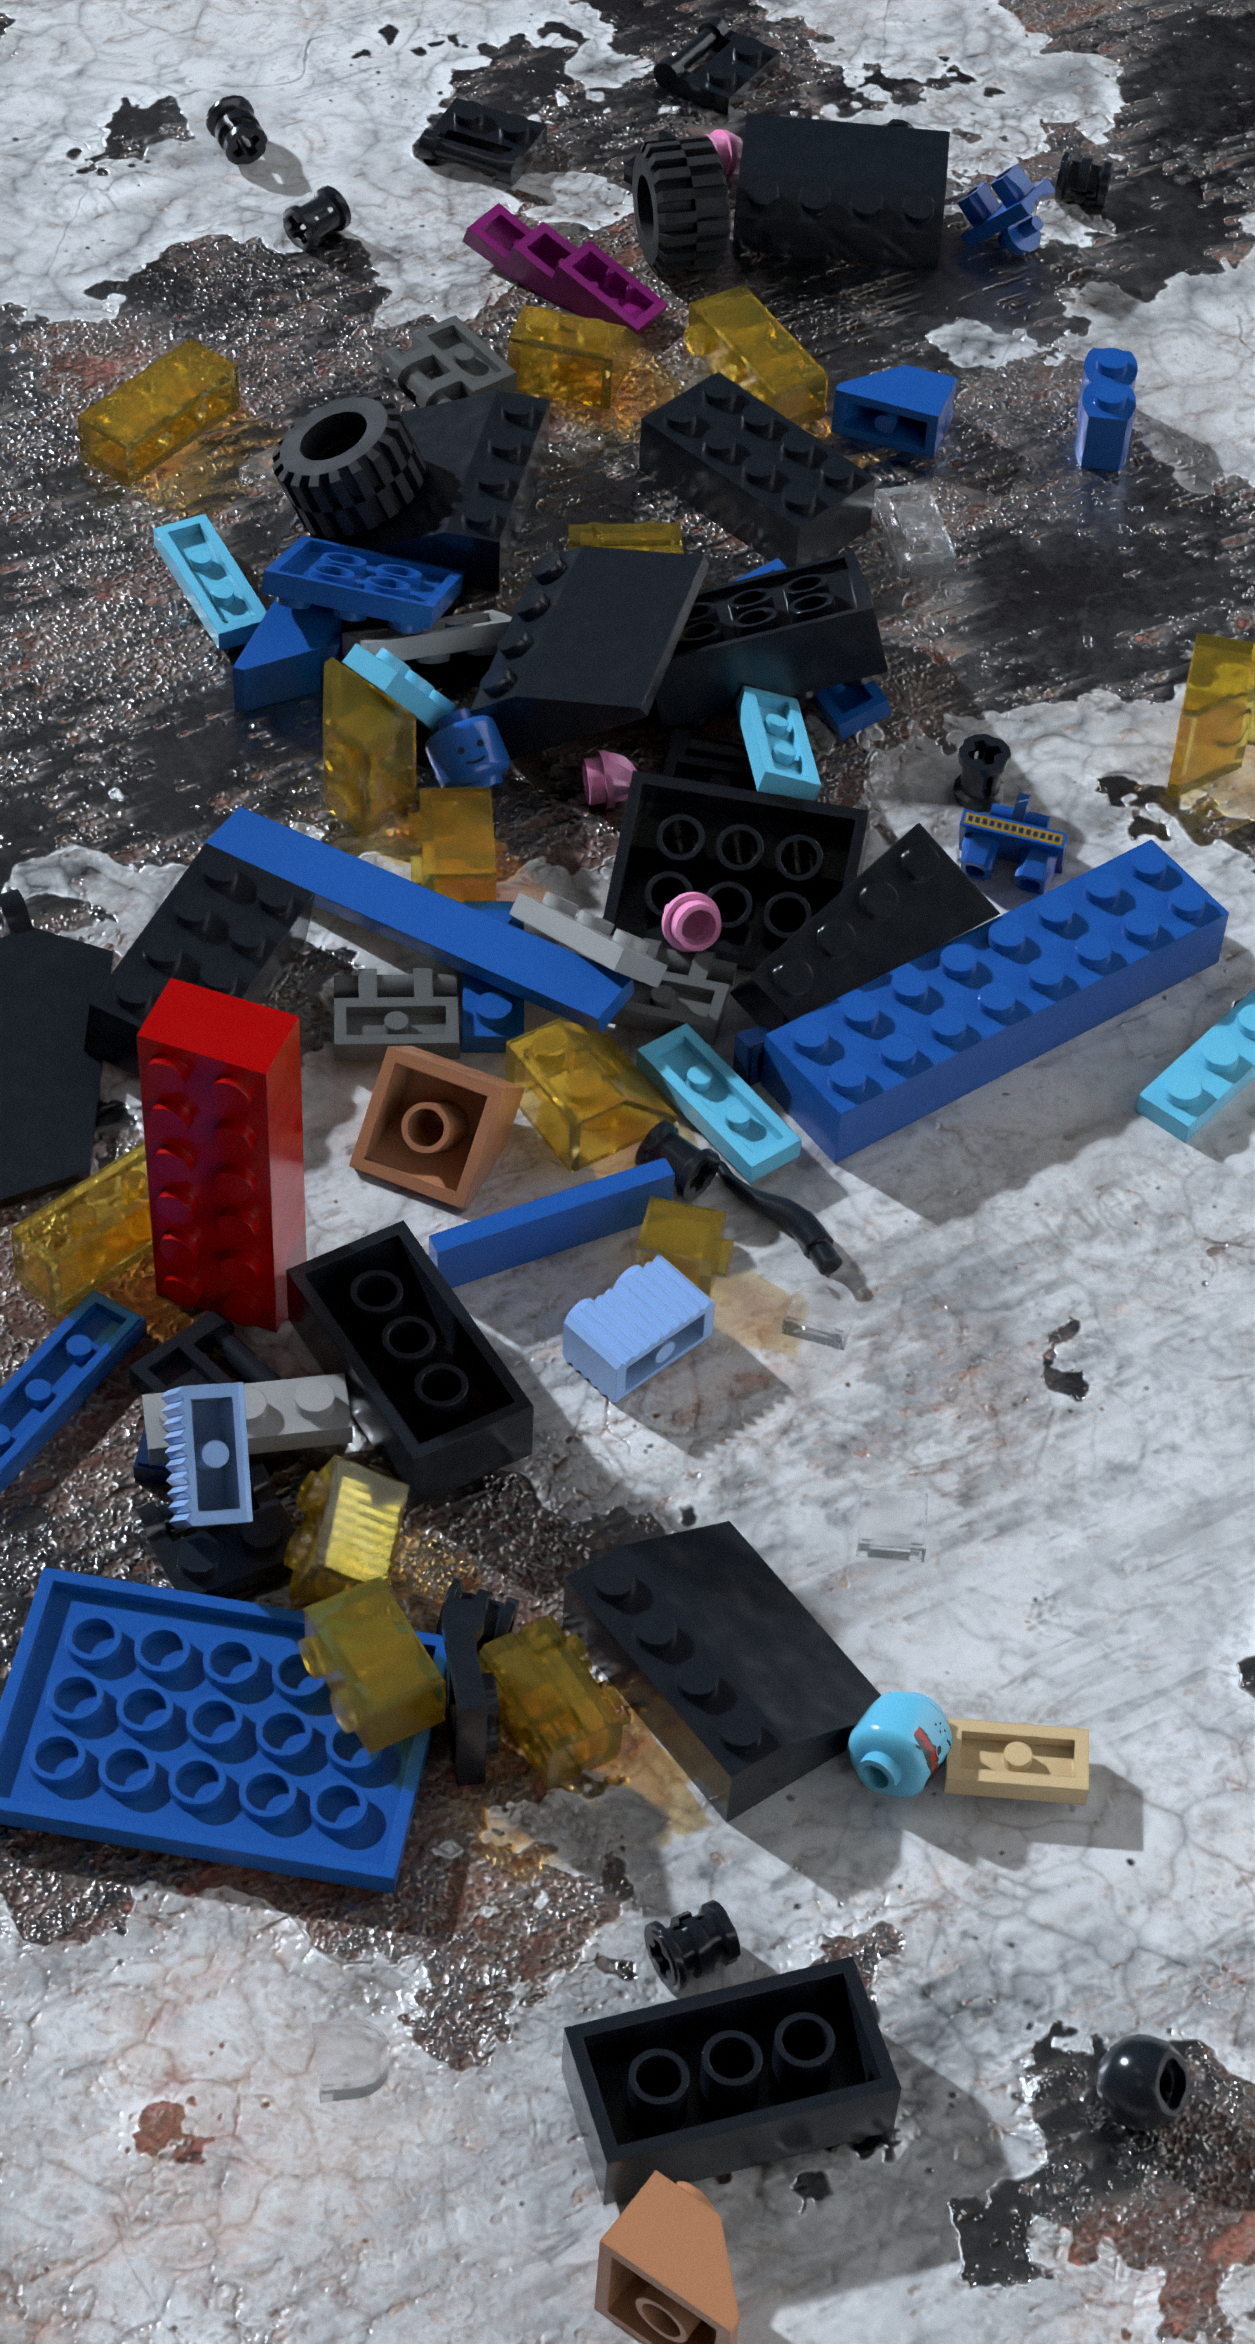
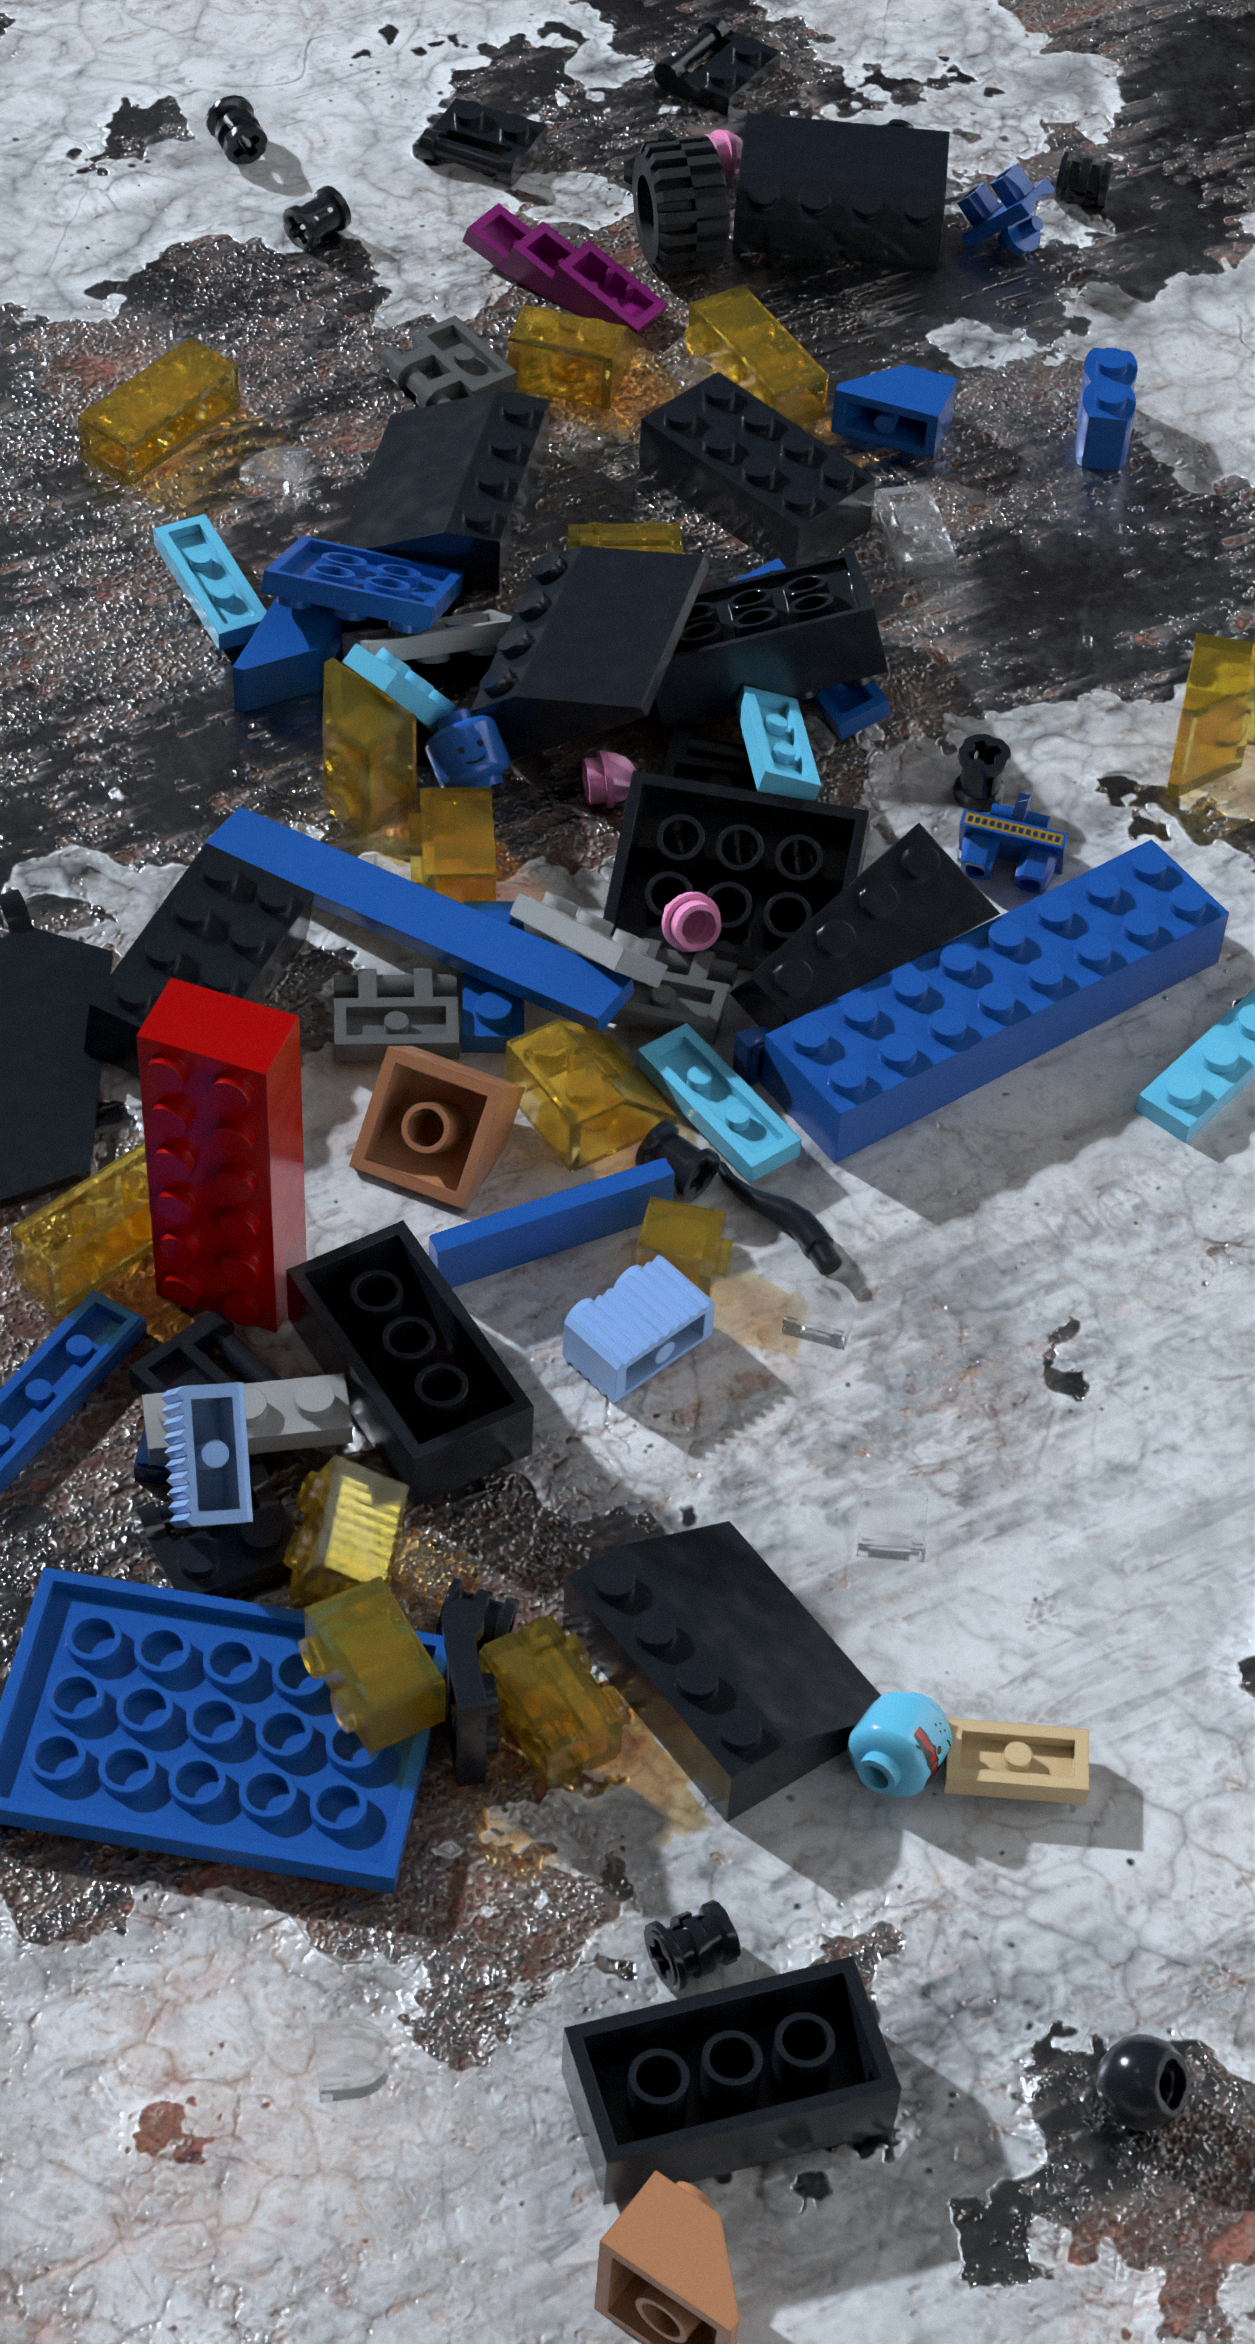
black tyre [272,394,426,538] -> none

